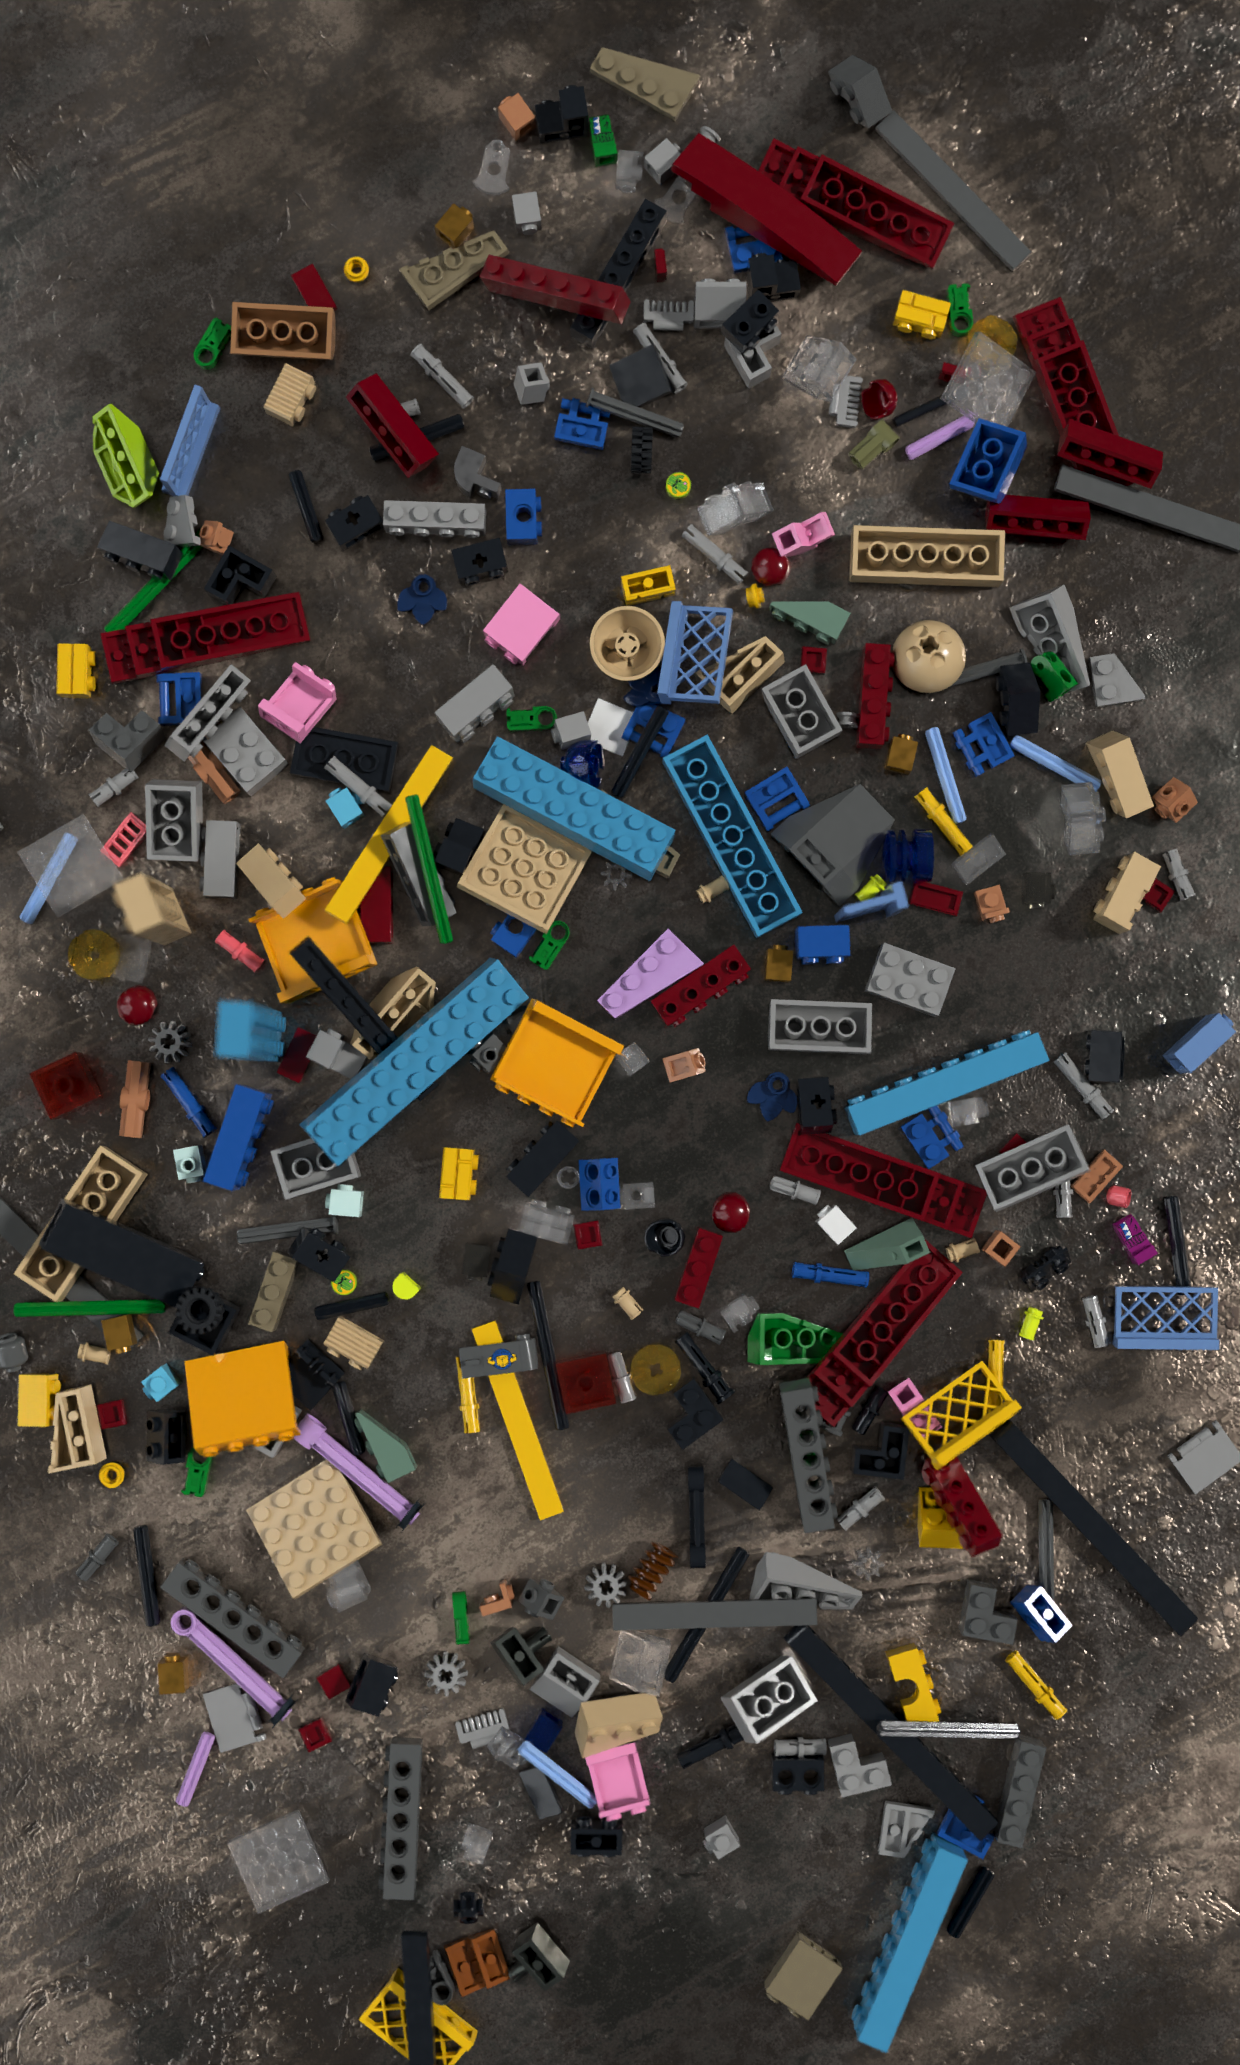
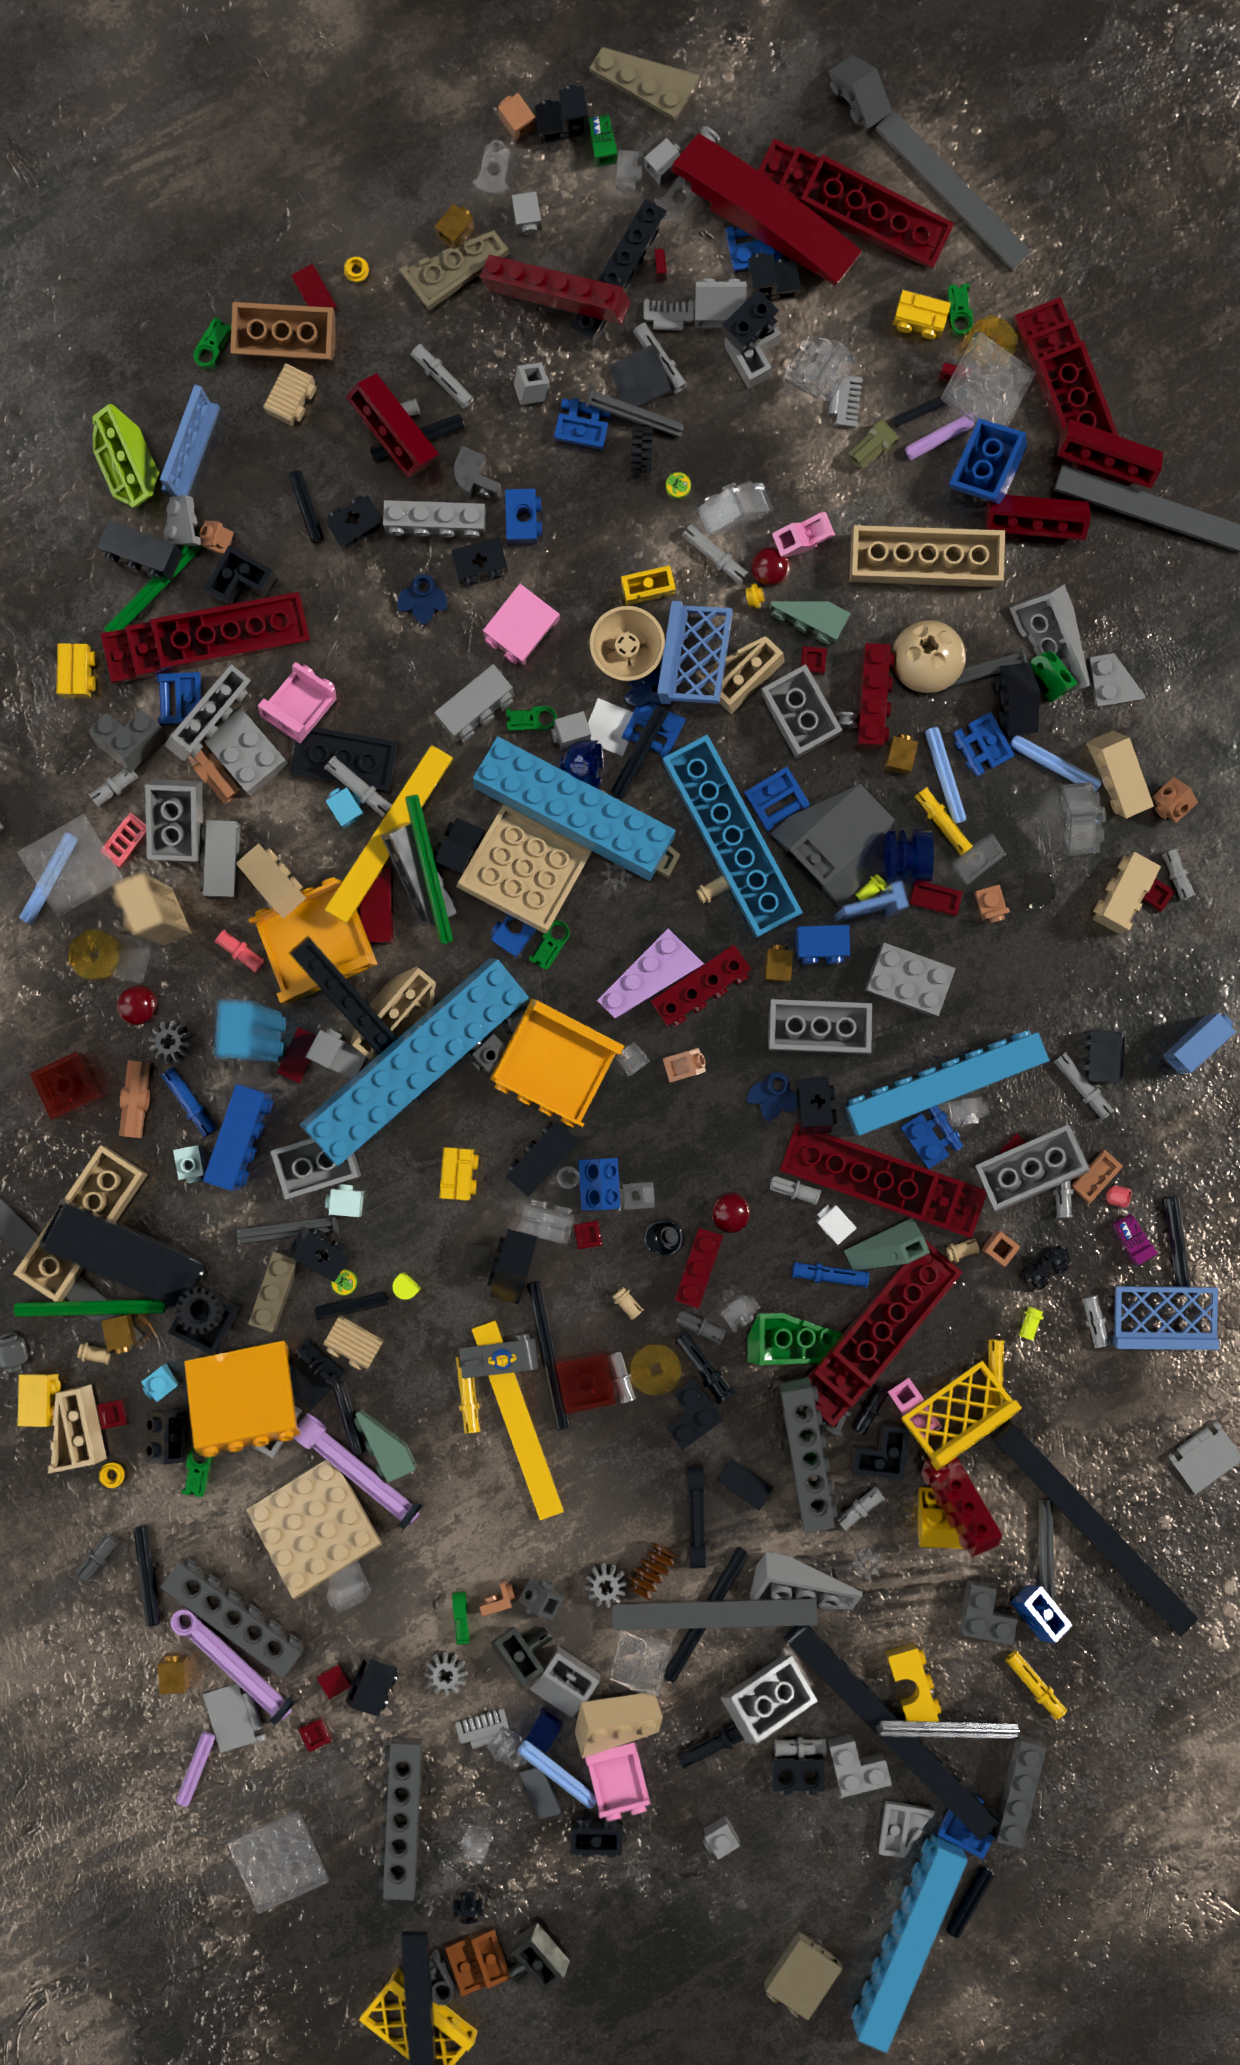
dark red hair [861,379,898,420] -> none

